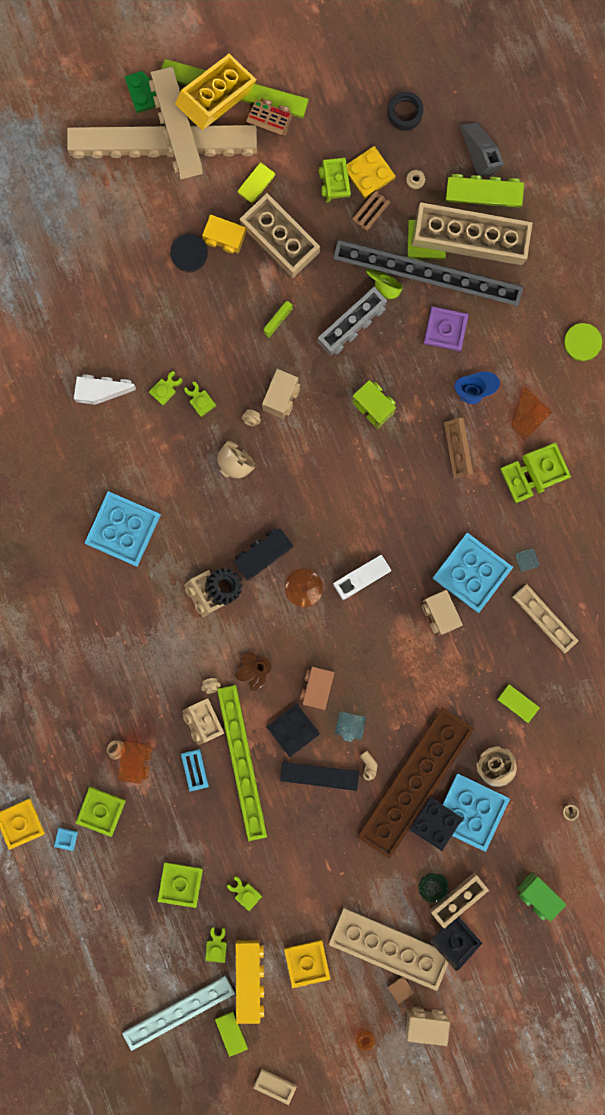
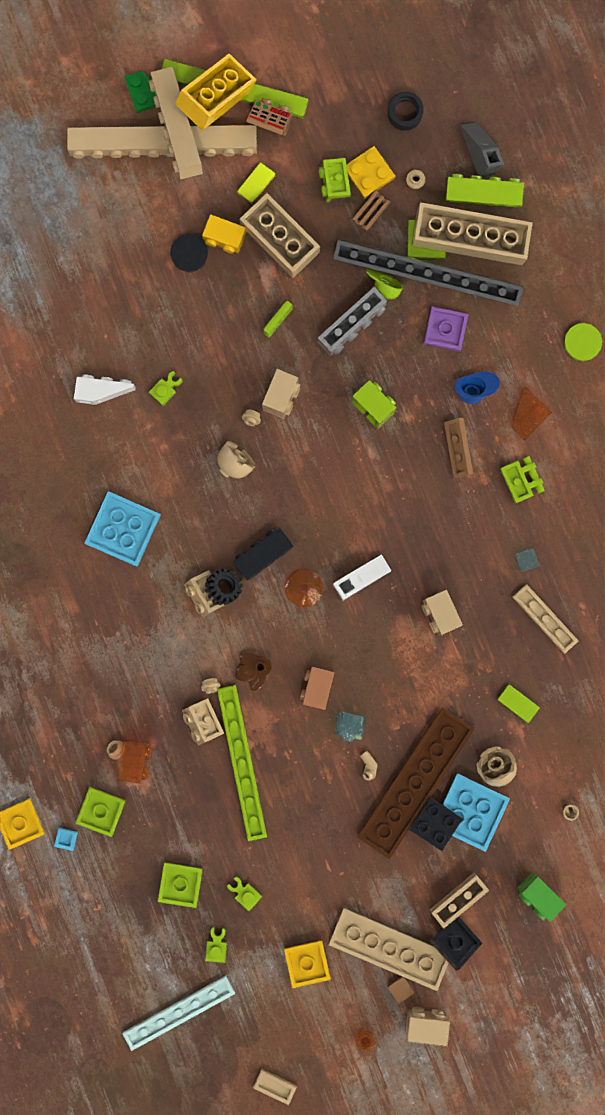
medium azure tile [181,749,209,791] -> none
lime plate [184,382,216,417] -> none
lime tile [215,1011,248,1057] -> none
yellow brick [236,940,264,1024] -> none
black plate [267,704,320,758] -> none
black tile [280,762,359,791] -> none
clear green hair [418,873,449,903] -> none
medium azure plate [432,533,513,613] -> none
lime tile [522,442,571,491] -> none

